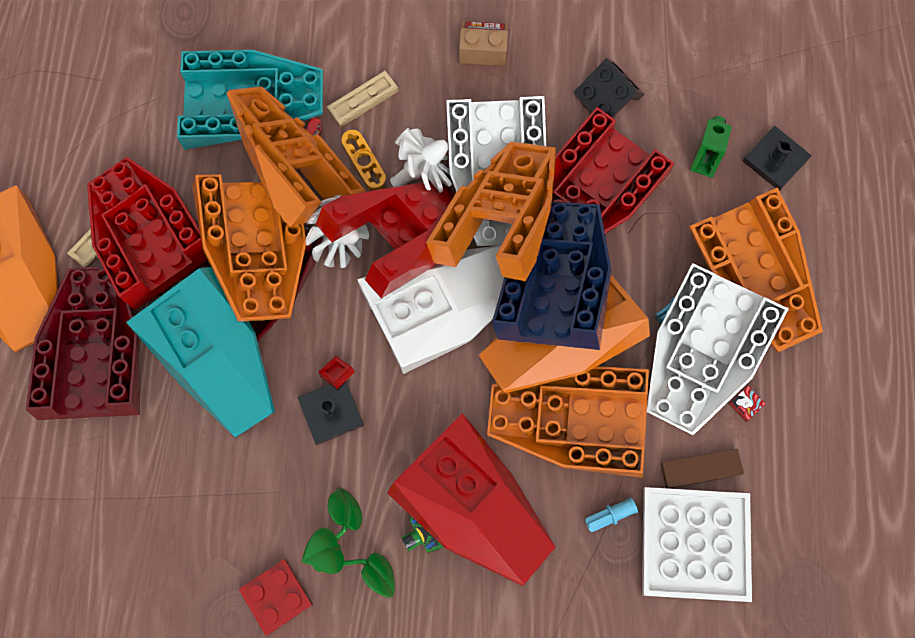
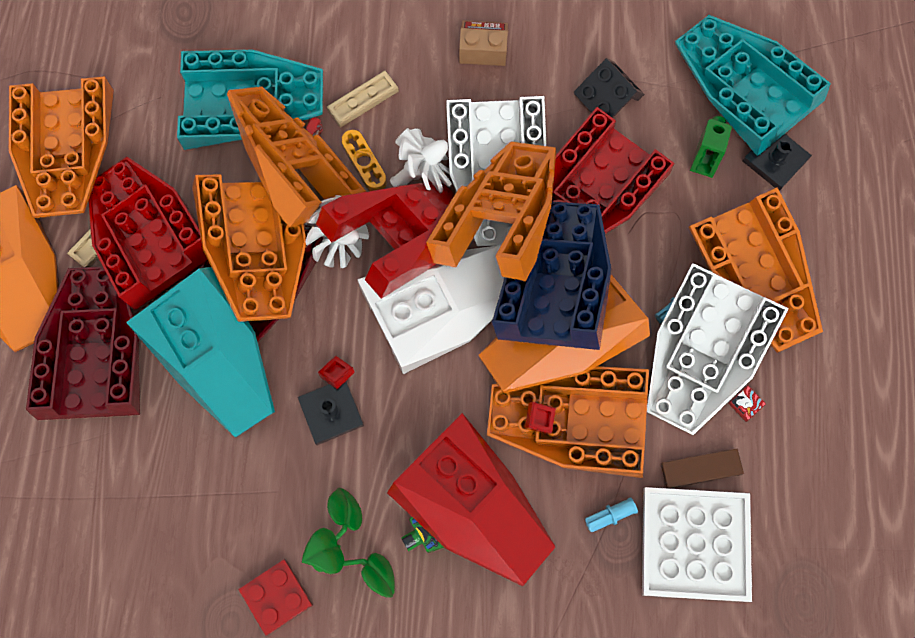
none -> orange wedge [8,76,114,218]
none -> red tile [525,402,556,434]
none -> teal wedge [675,15,831,156]

